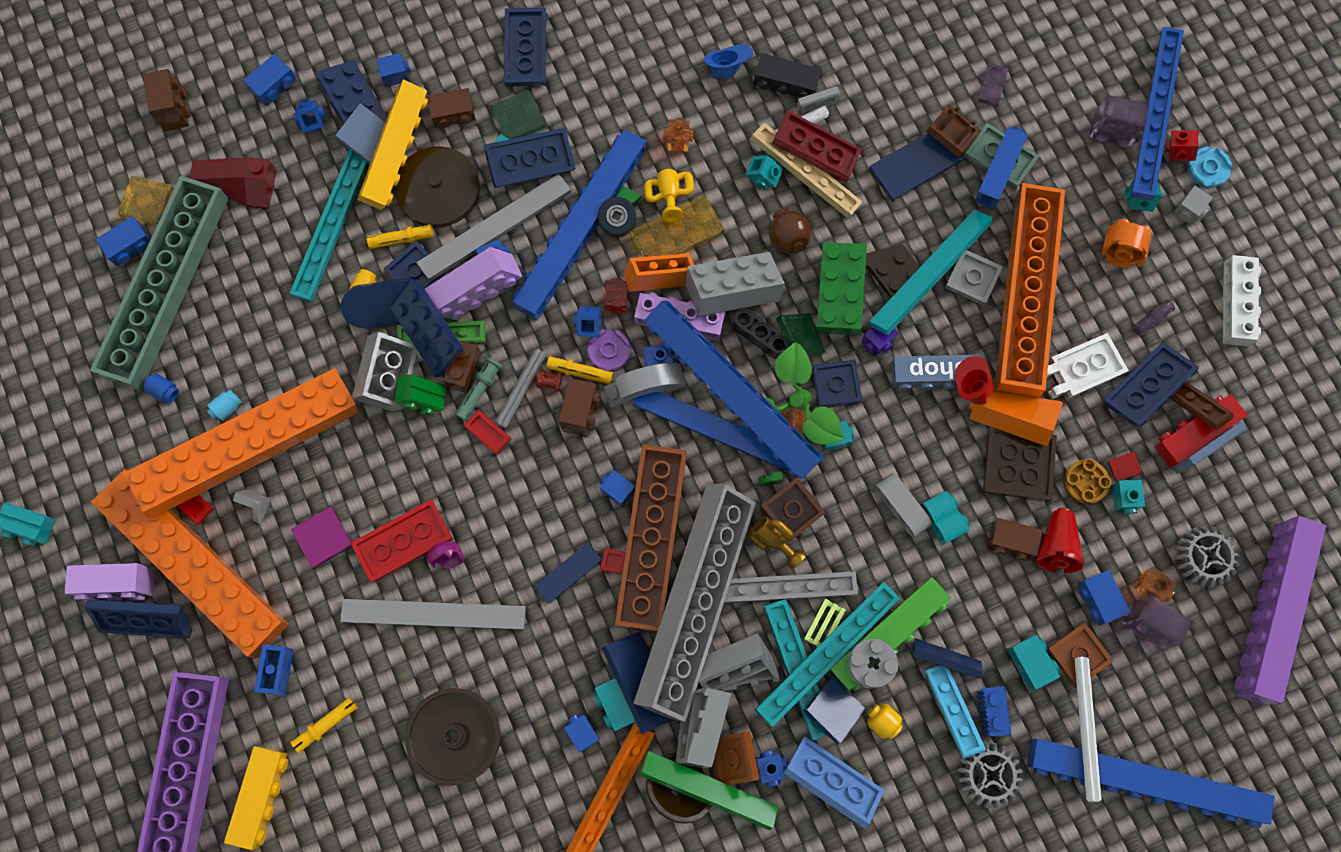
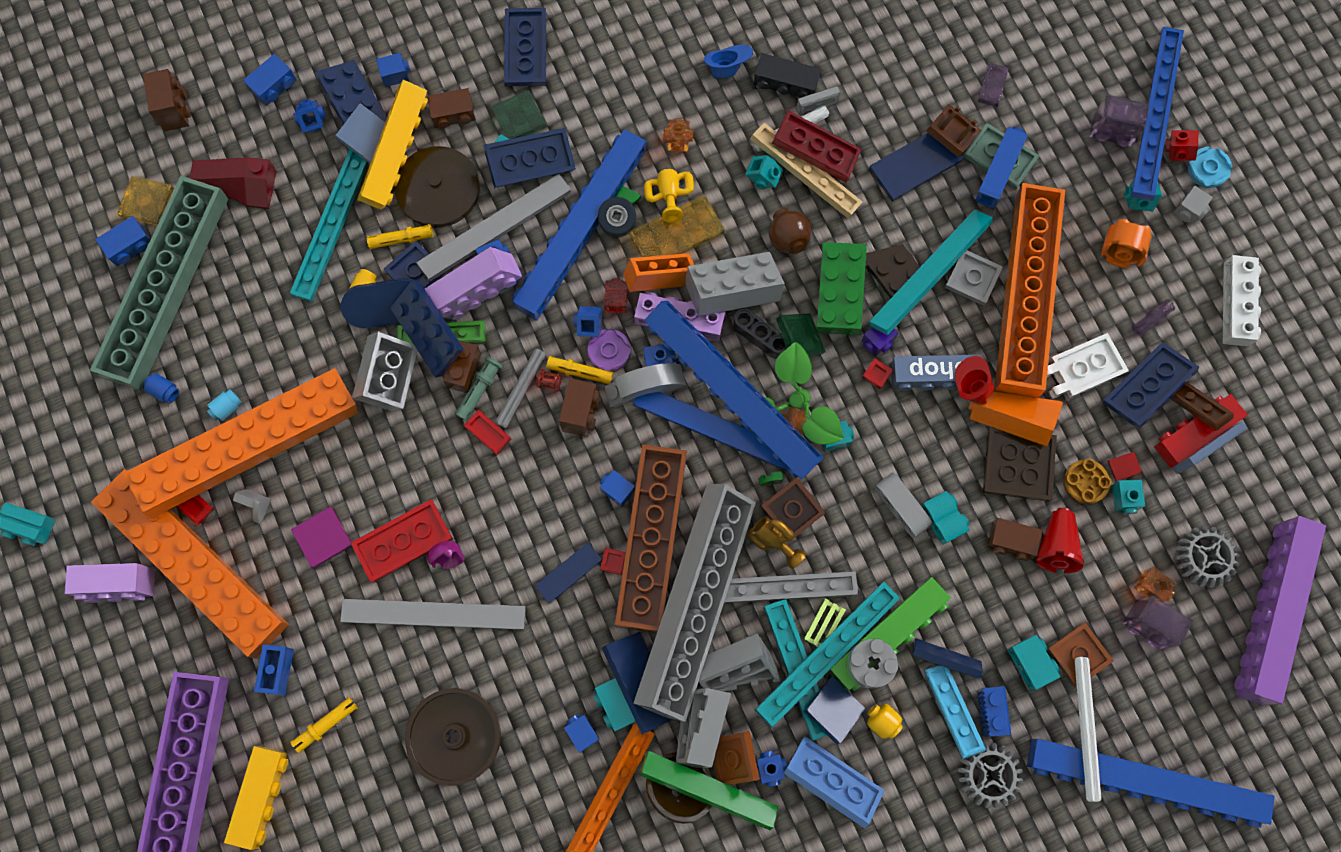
dark blue plate [84,599,192,639] -> none
green brick [395,374,446,415] -> none
dark blue tile [812,359,863,408] -> none
blue brick [1077,570,1131,626] -> none
none -> red plate [862,358,893,389]

